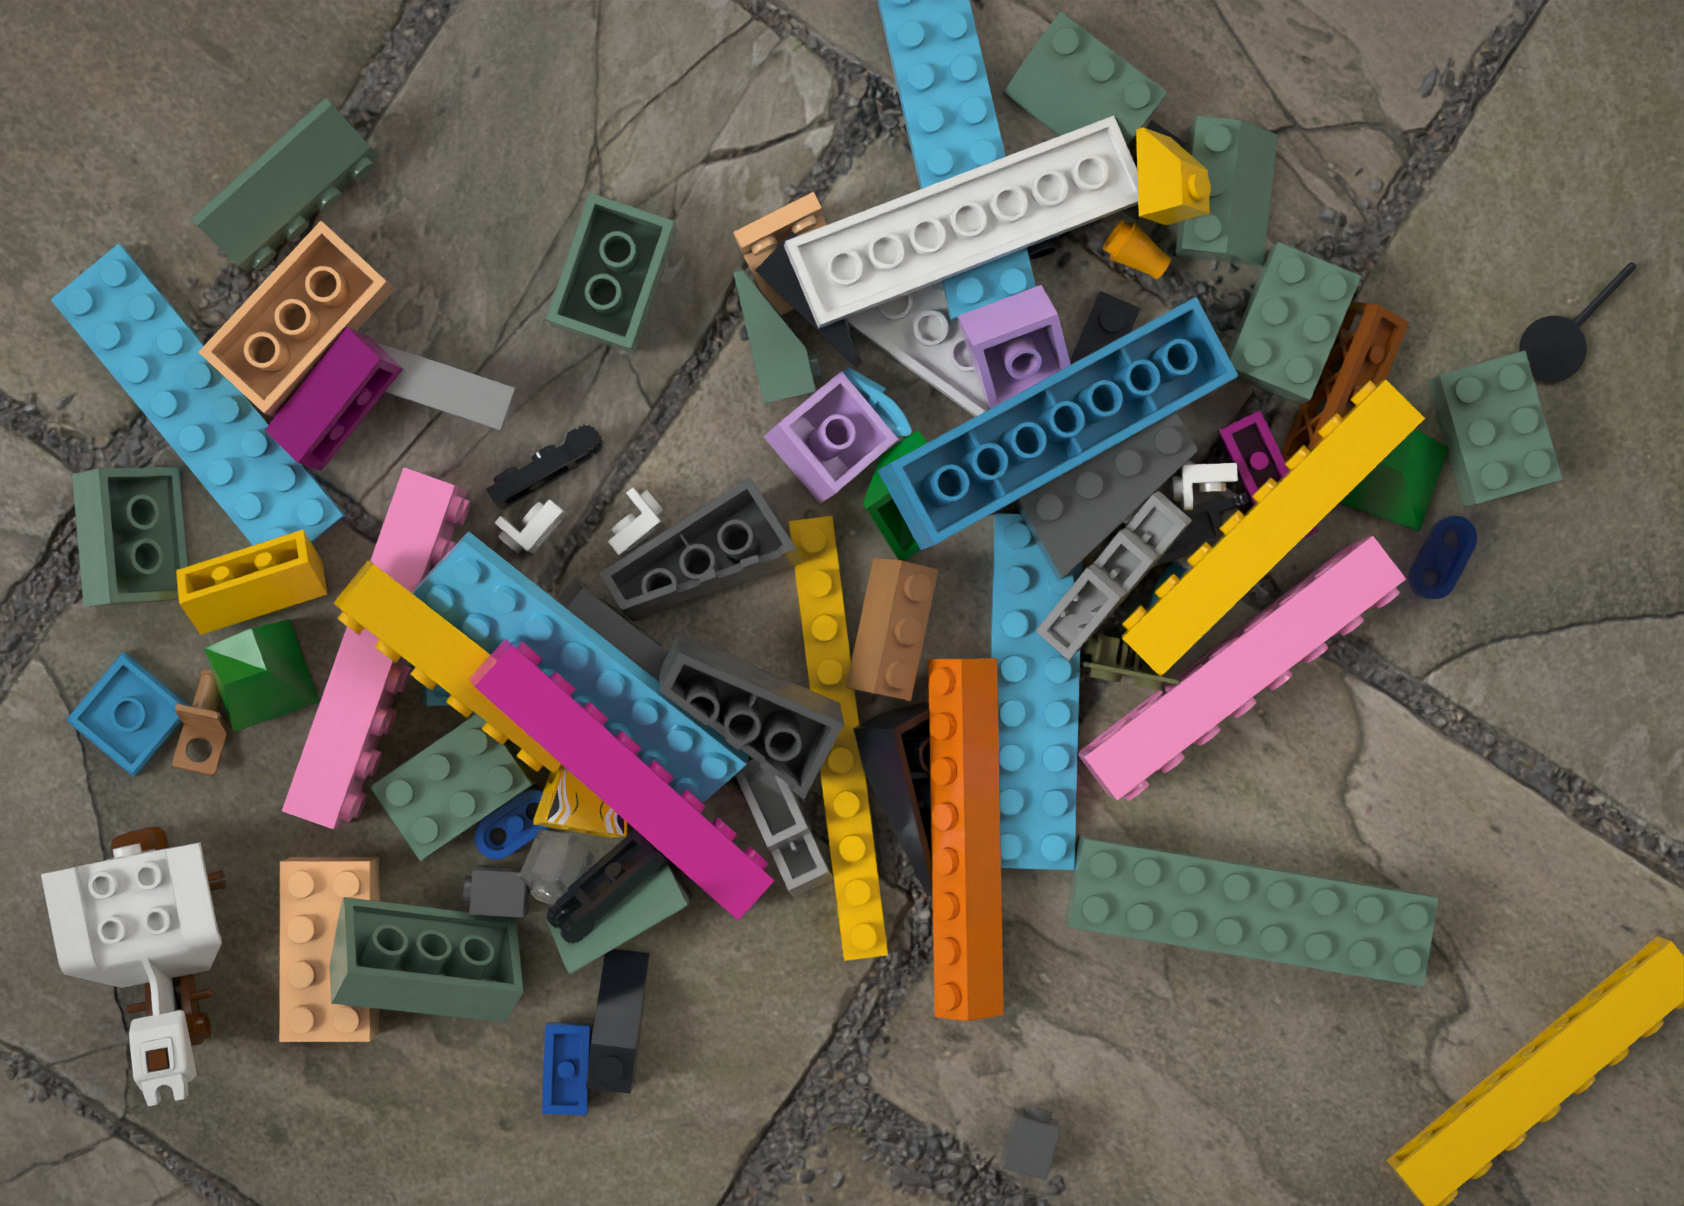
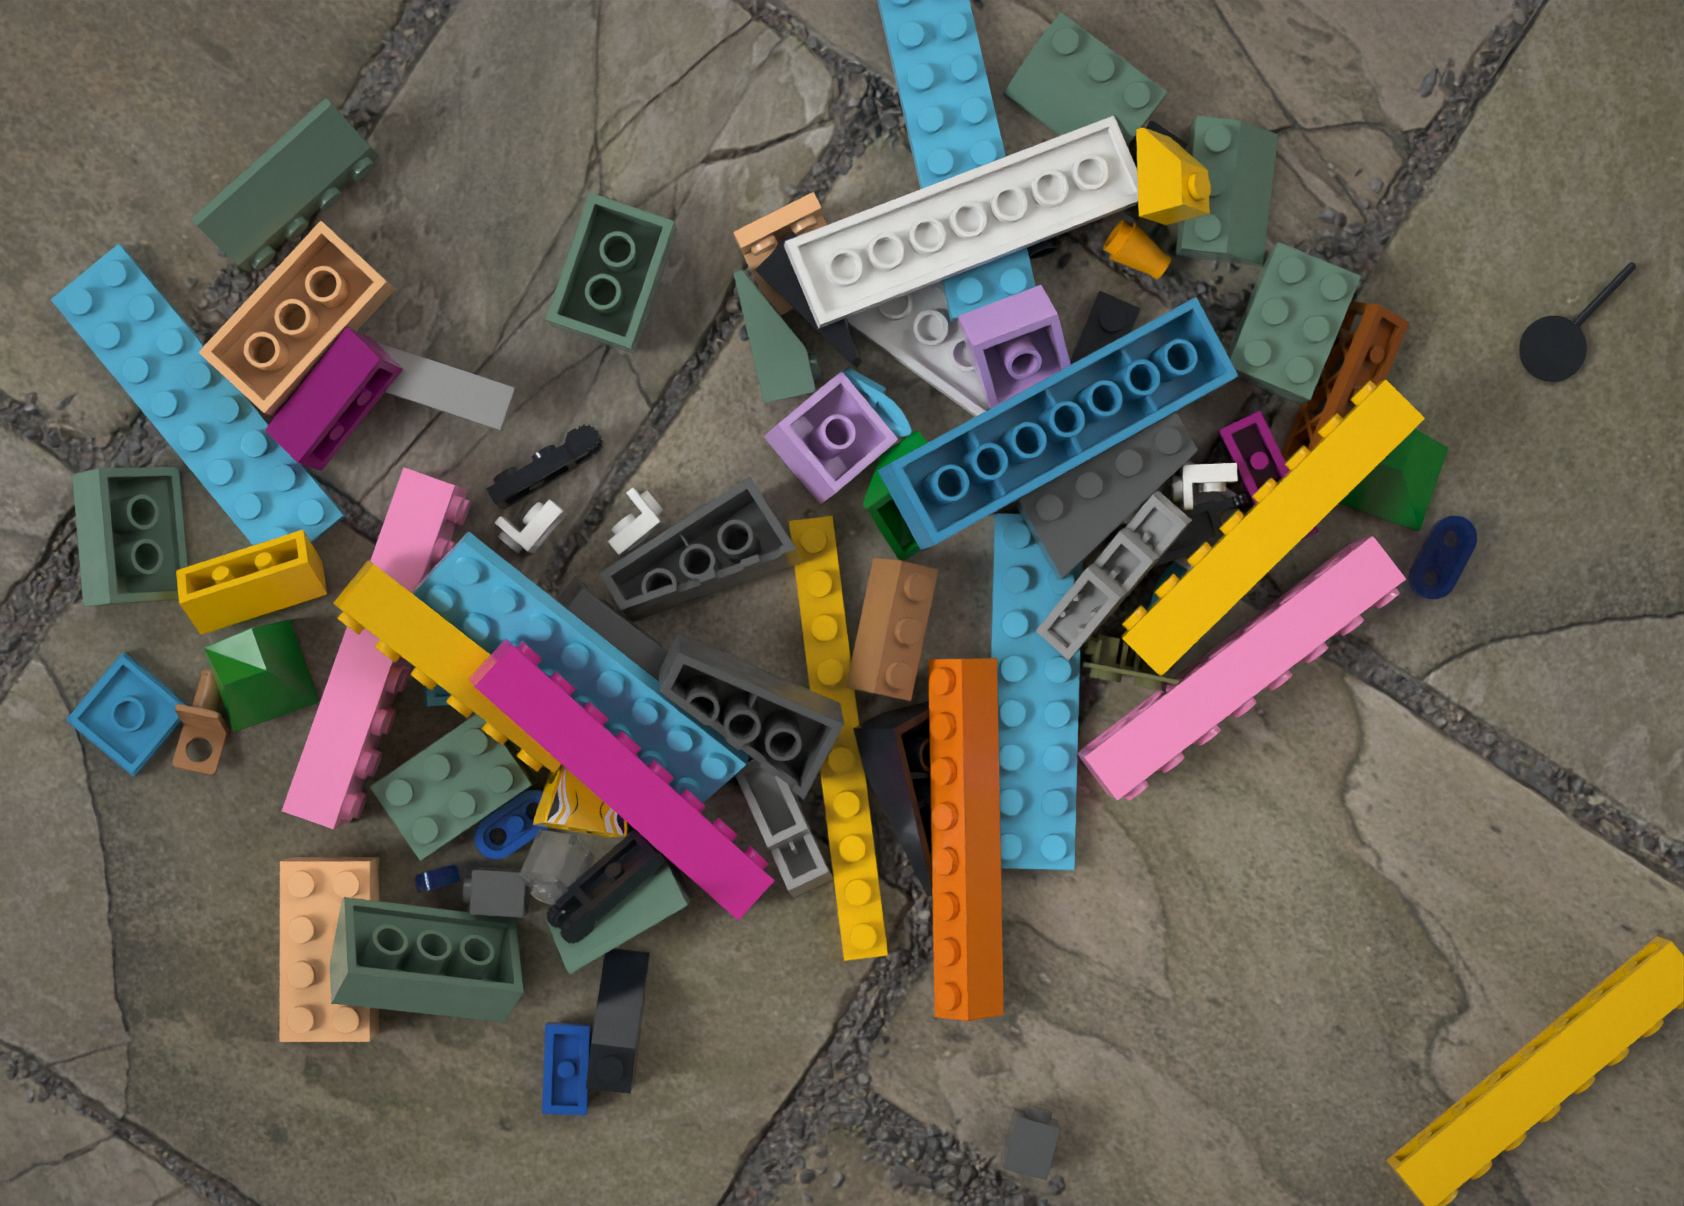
white piece [41,827,226,1106] -> none
sand green brick [1064,835,1438,987] -> none
sand green brick [1427,351,1563,507] -> none
none -> clear blue tile [414,864,461,893]

